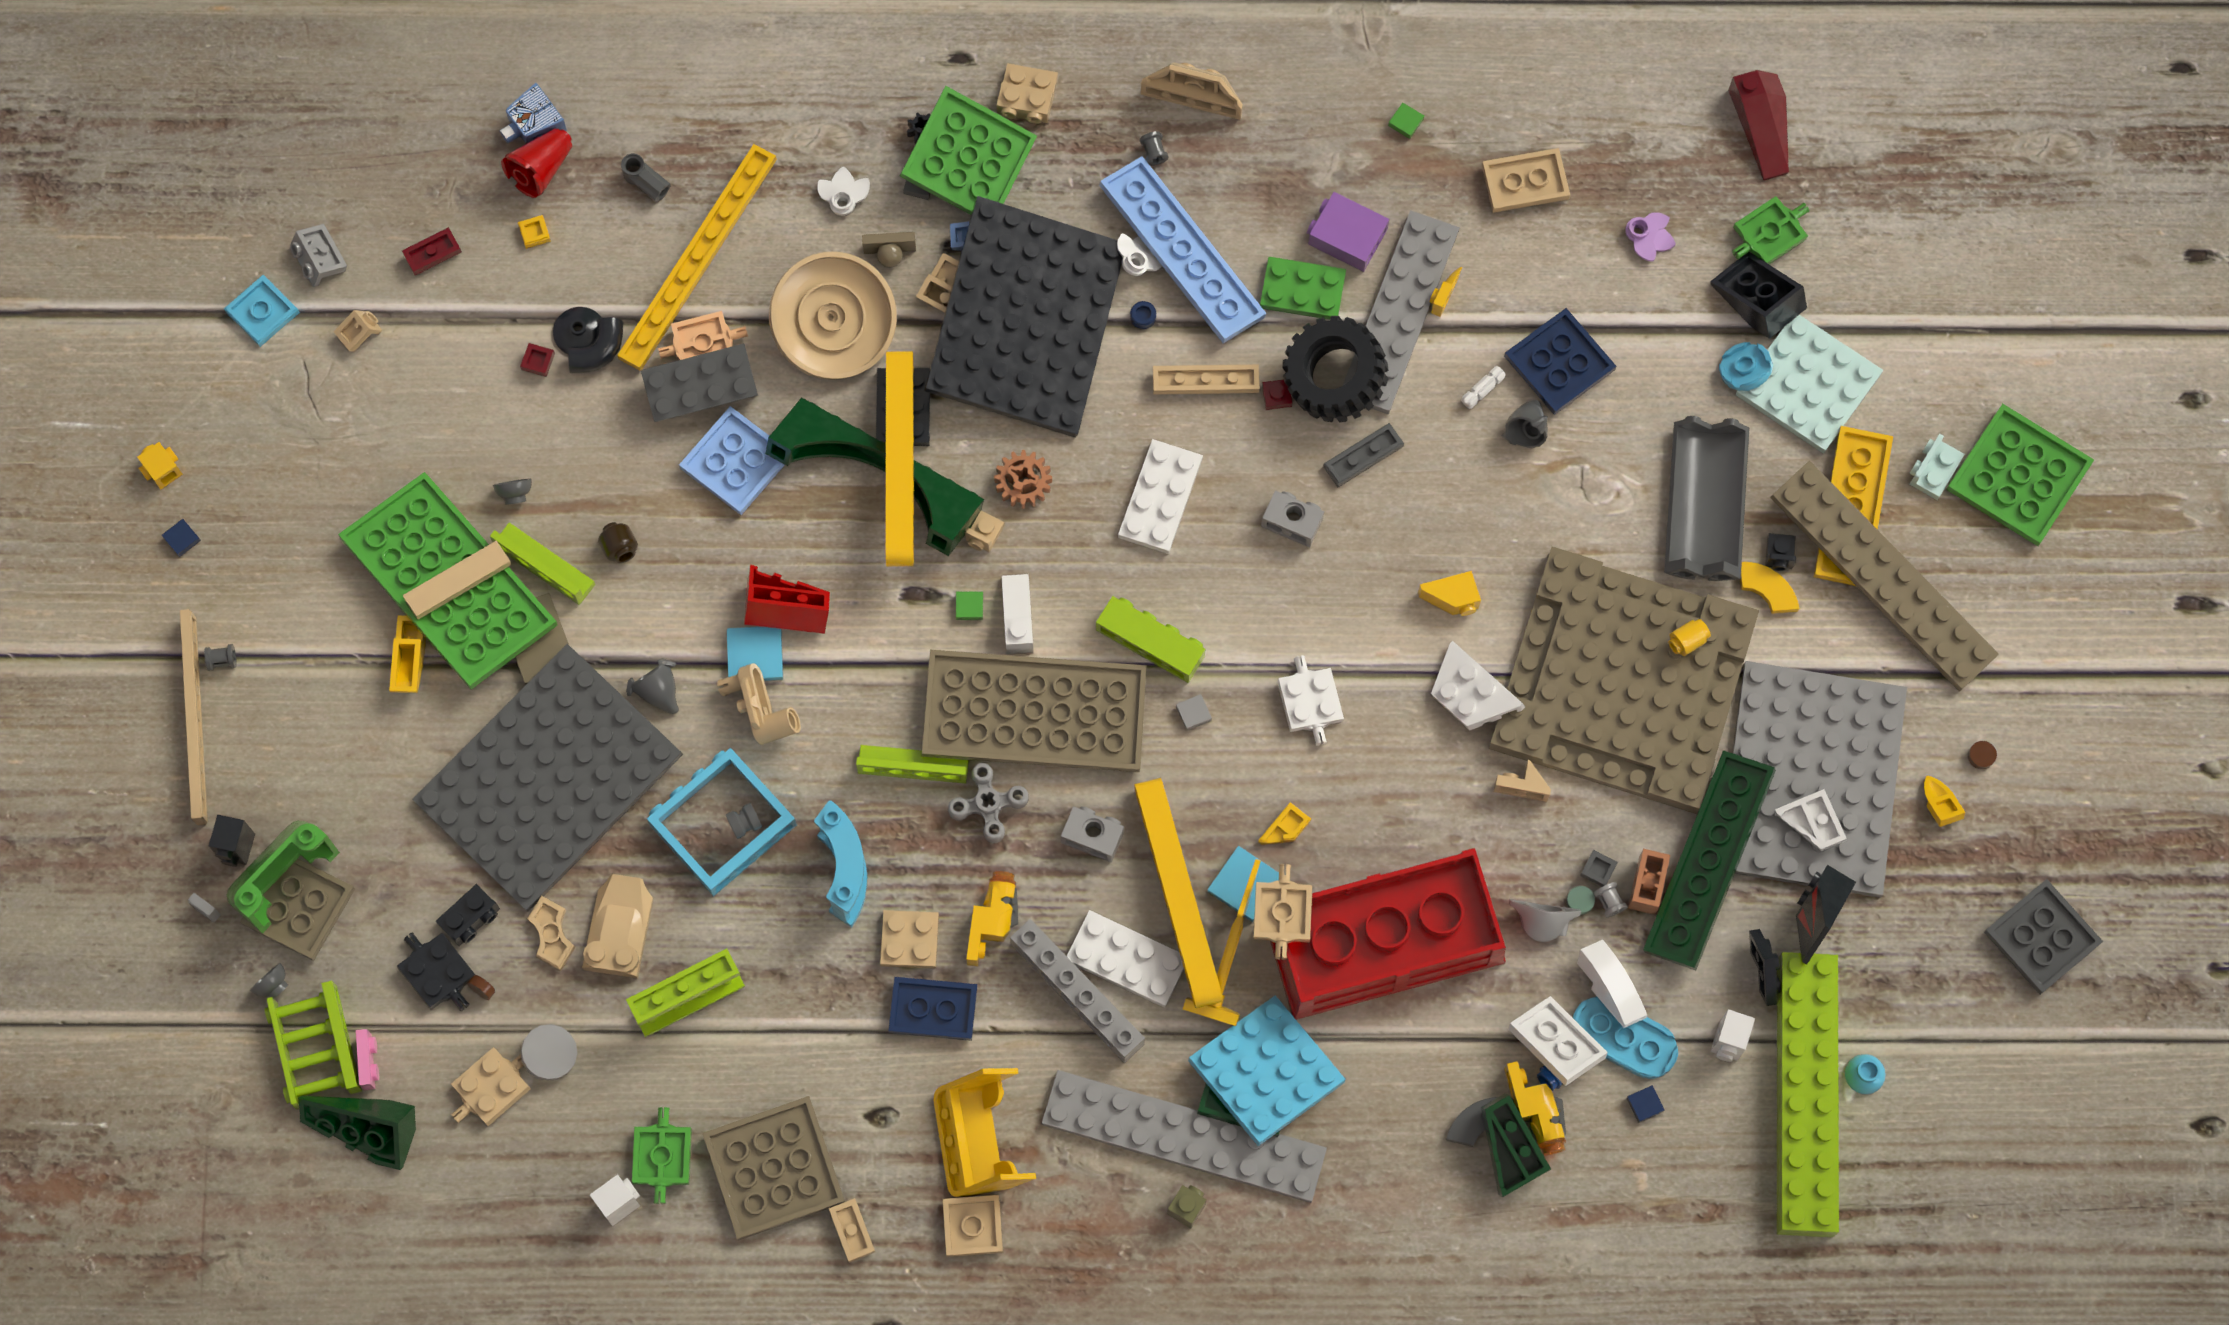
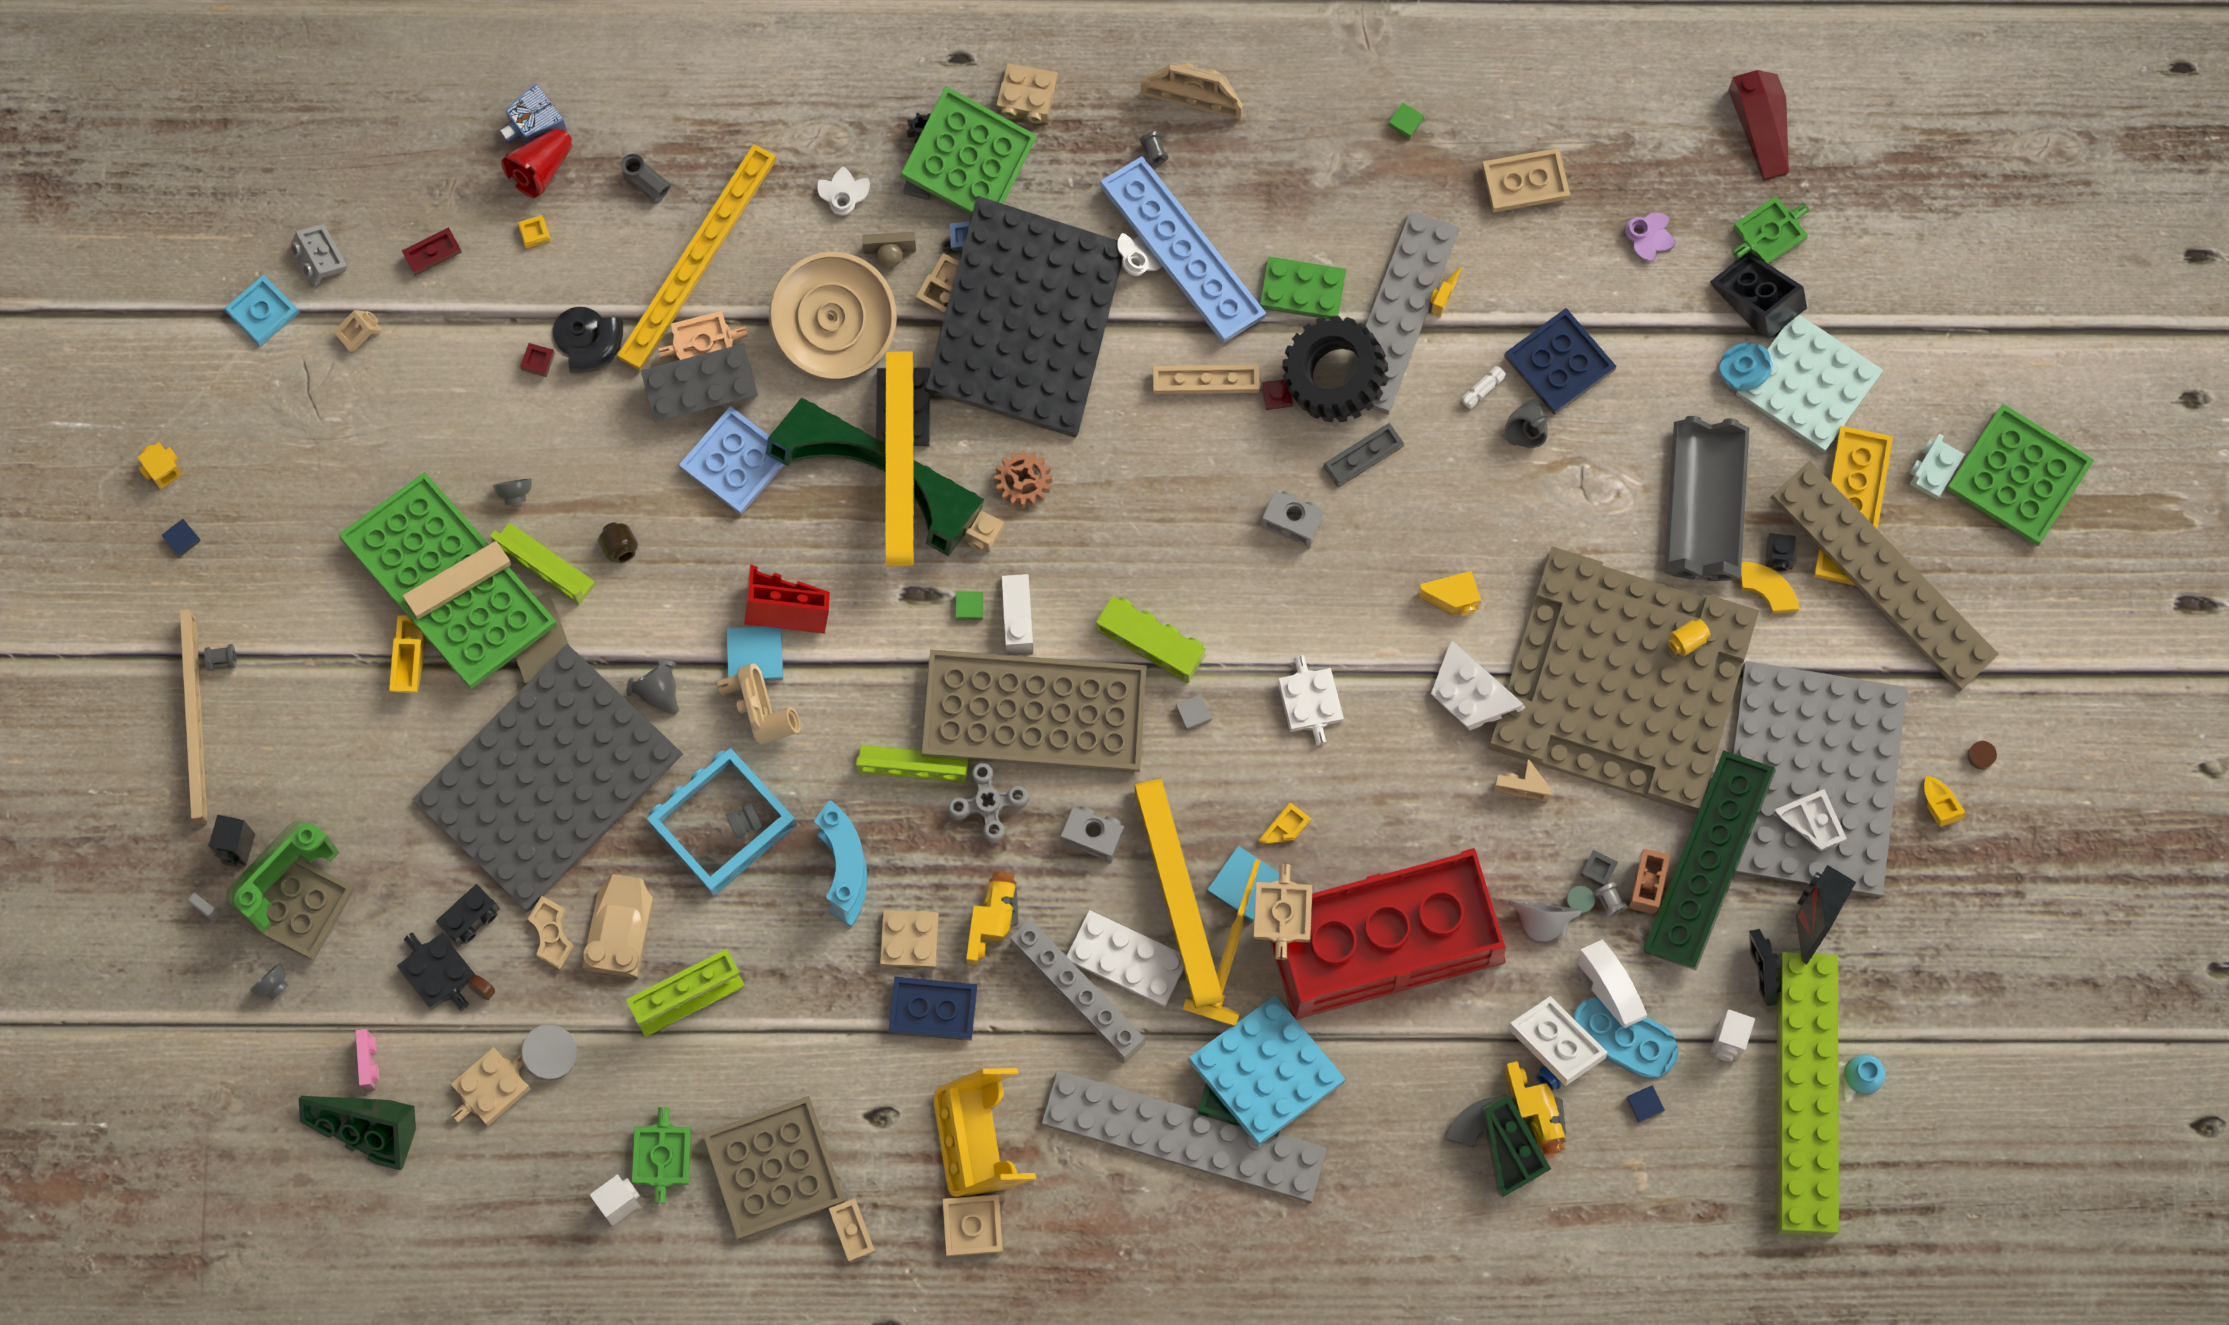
lime fence [264,980,362,1110] -> none
white plate [1118,439,1203,554] -> none
dark blue tile [1130,301,1157,329] -> none
olive brick [1167,1185,1207,1229] -> none
medium lavender brick [1307,192,1390,272] -> none
dark grey plate [1984,879,2103,995] -> none

